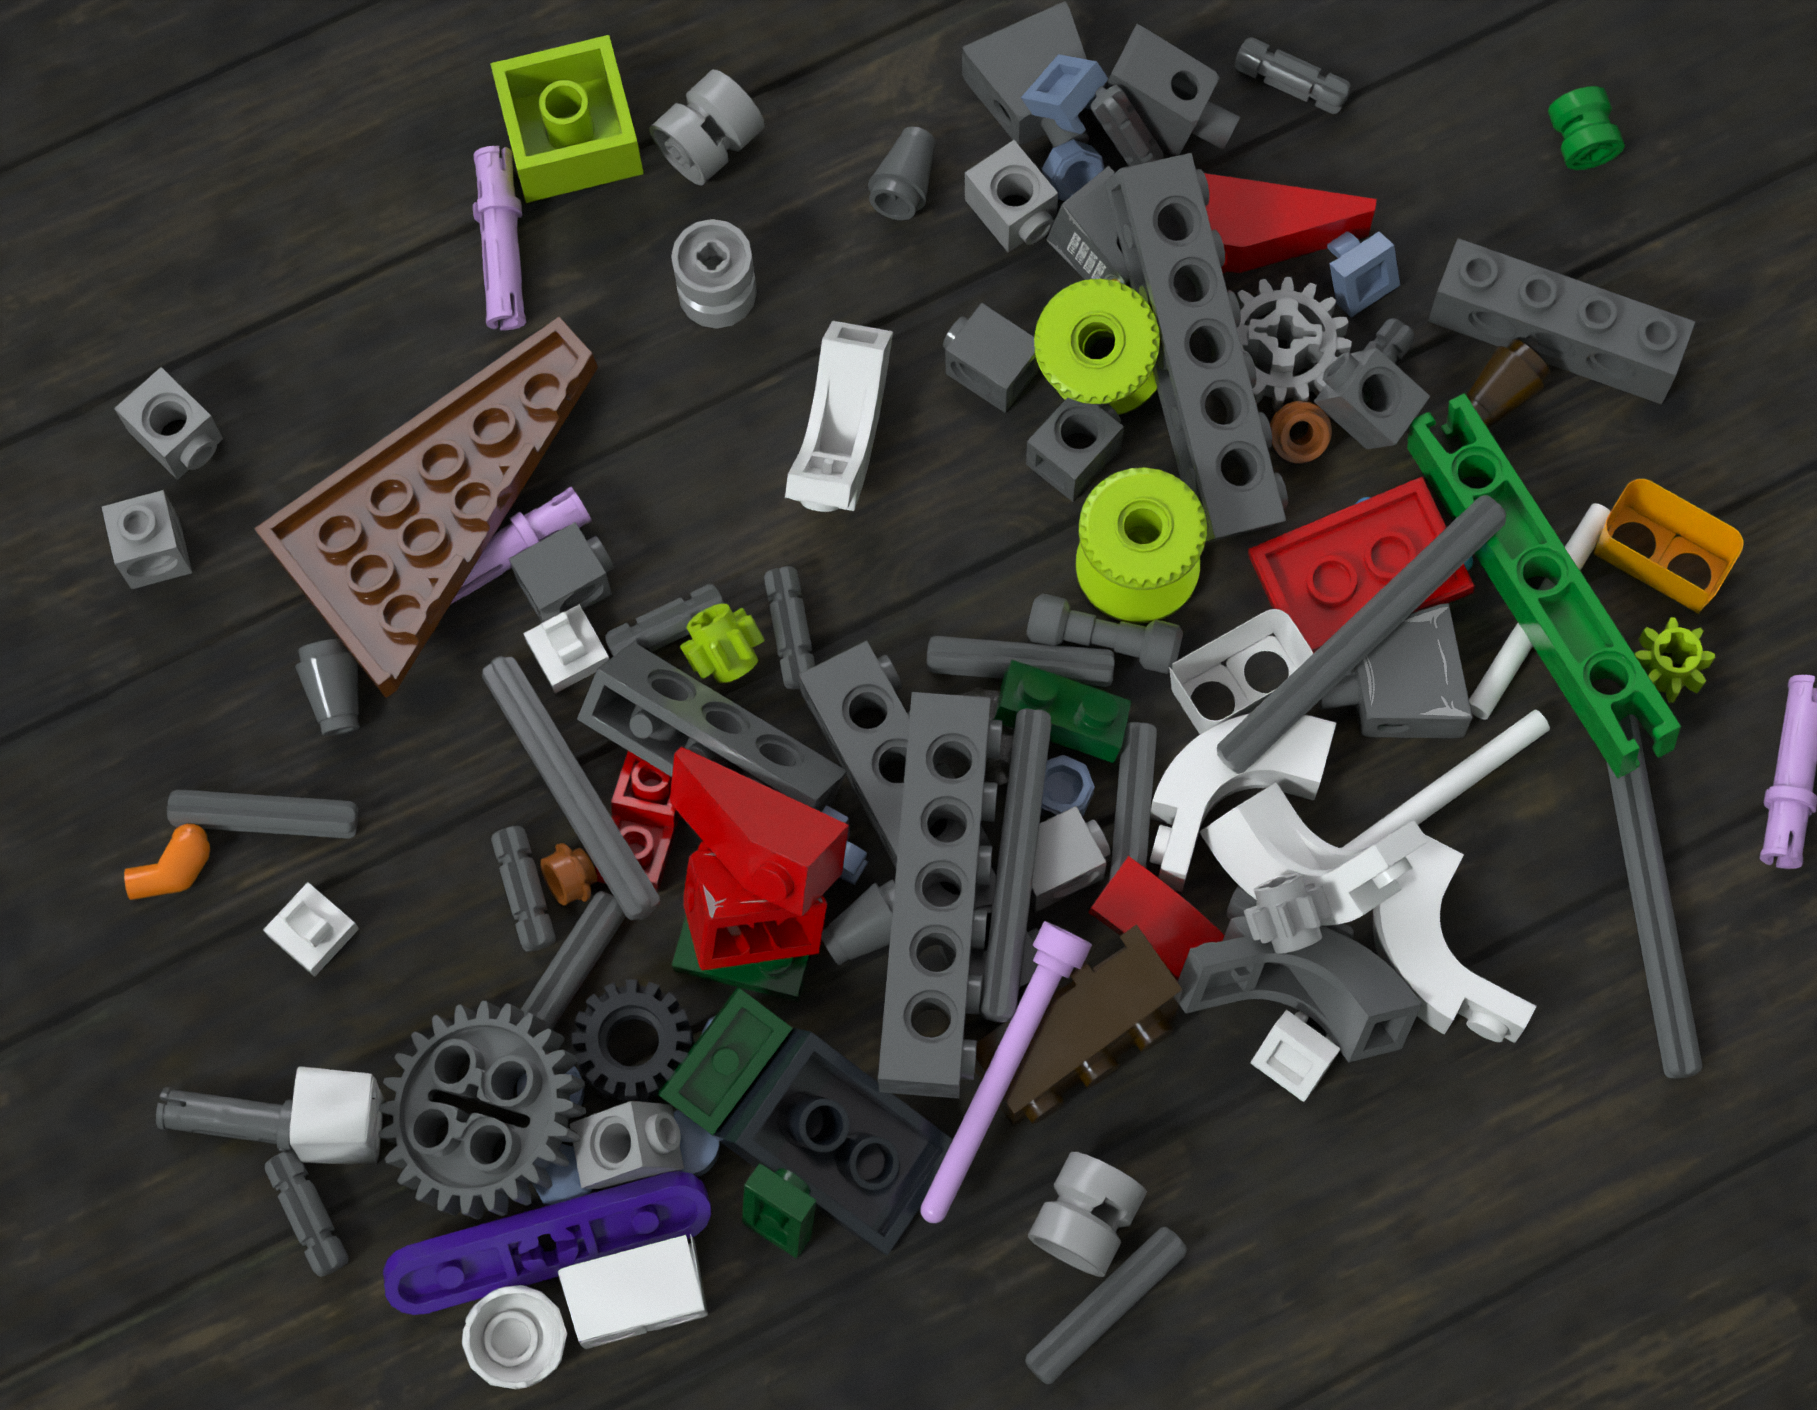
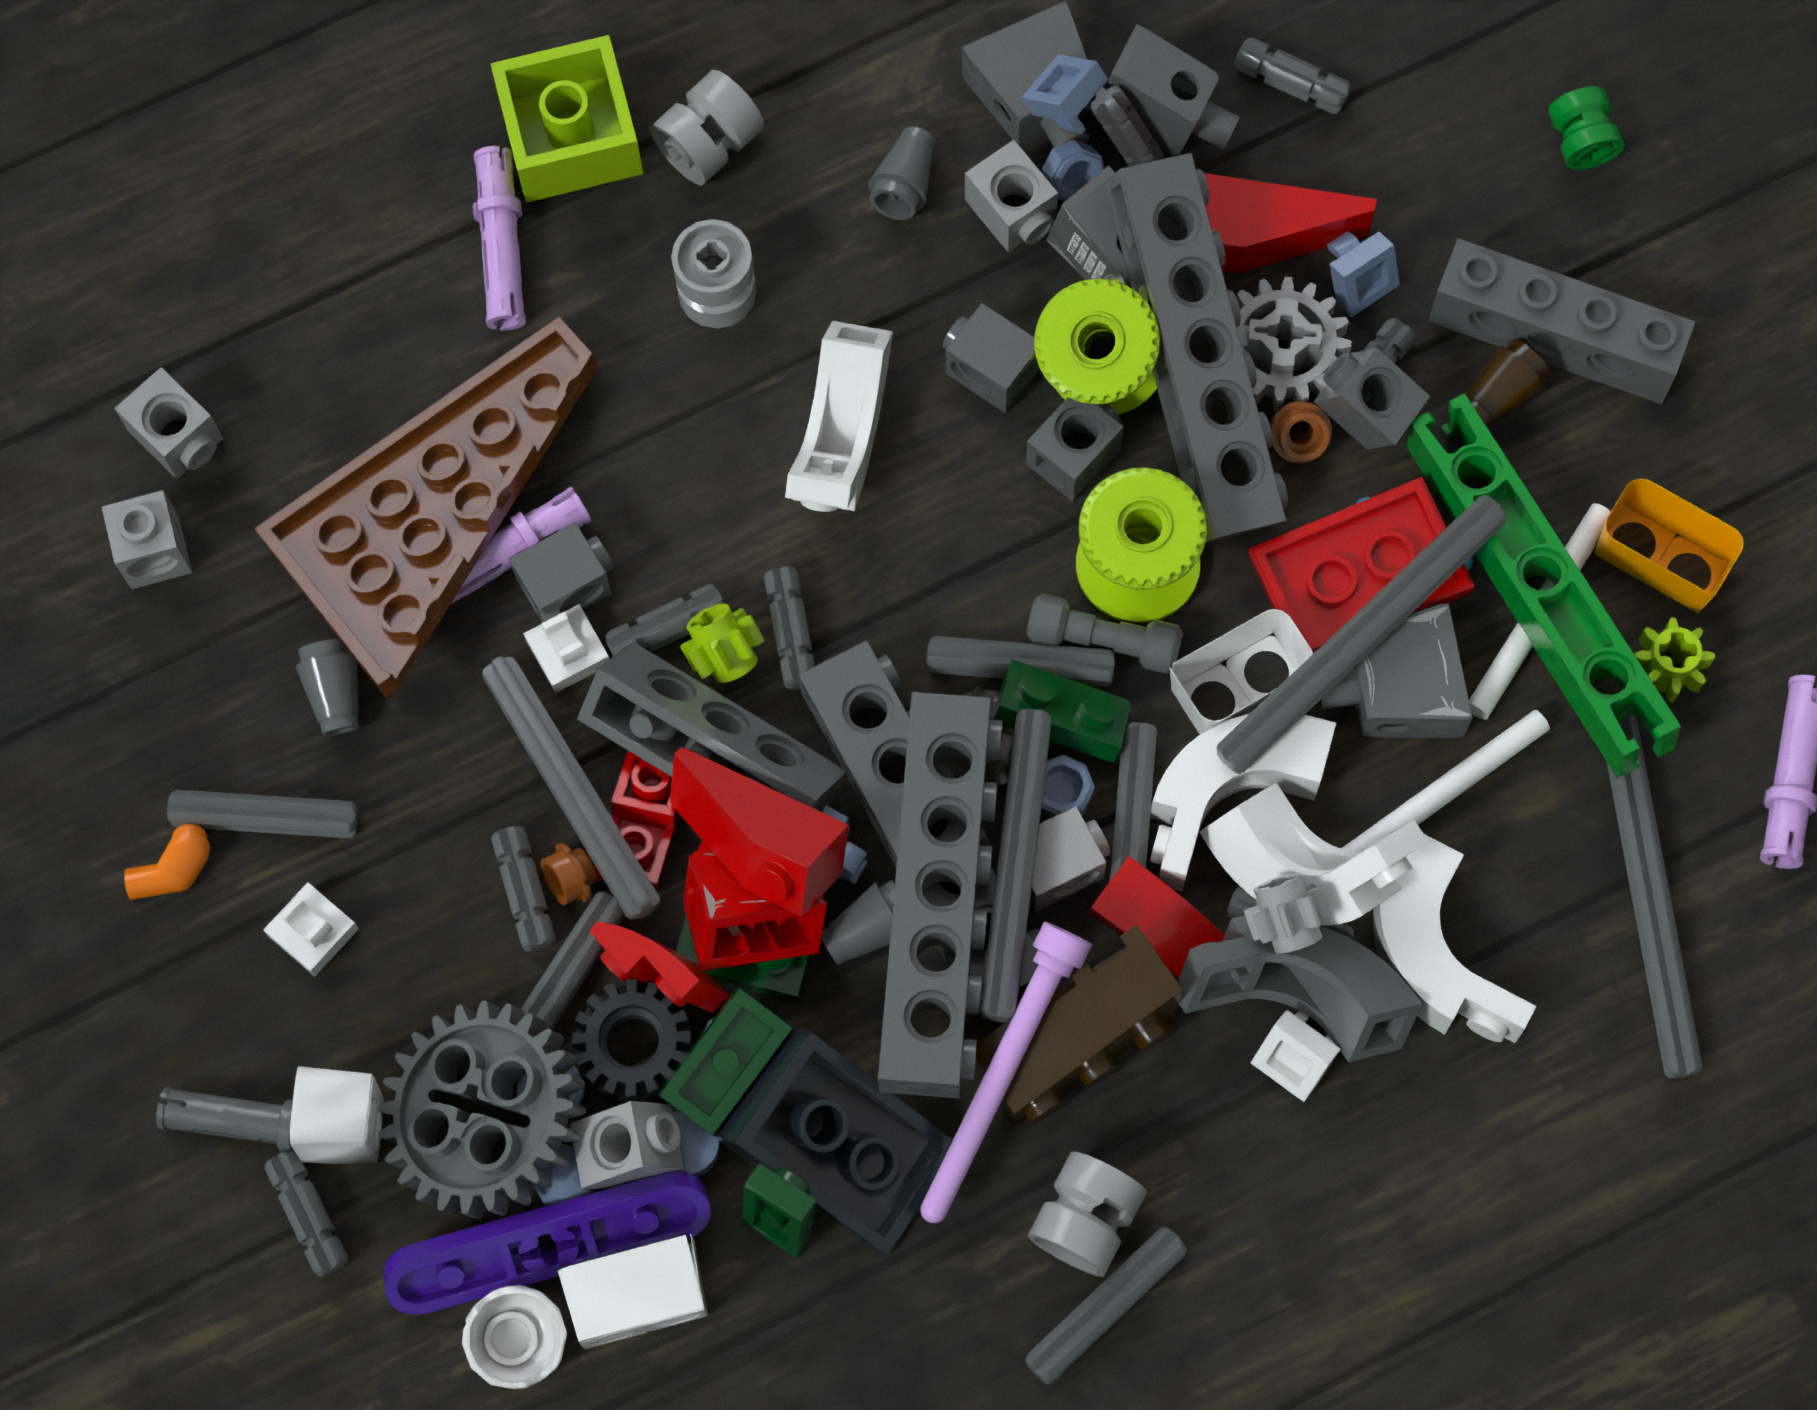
none -> red slope [589,921,730,1013]

